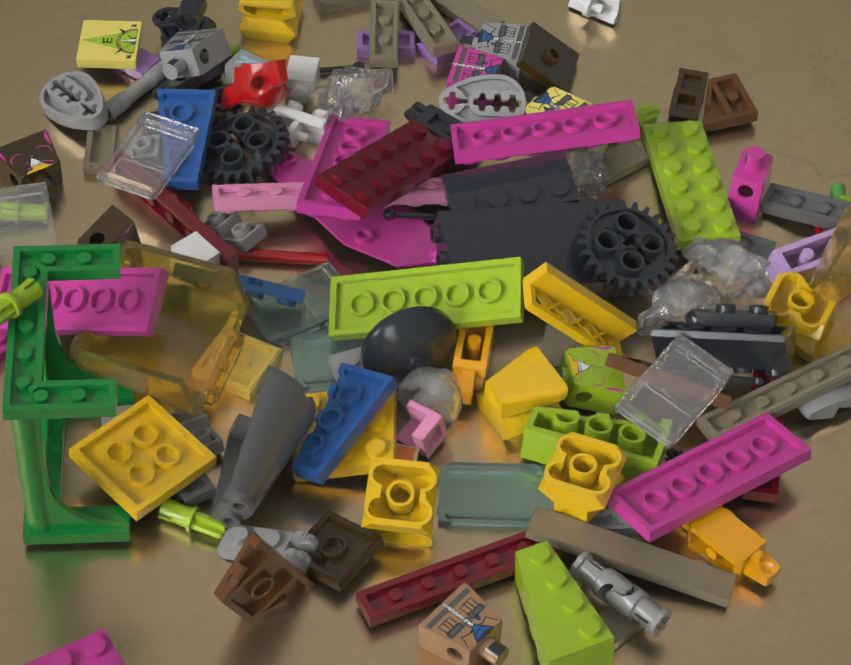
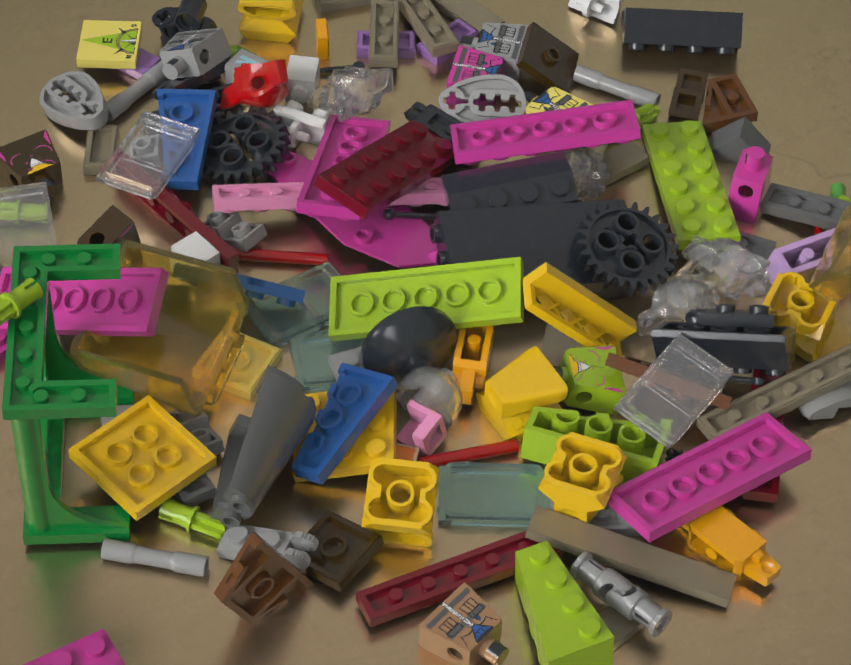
none -> light grey piece [101,538,209,577]
none -> light orange tile [315,18,329,60]
none -> red bar [418,439,519,467]
none -> light grey piece [573,64,661,106]
none -> black slope [621,7,743,55]
none -> dark grey slope [709,117,771,163]

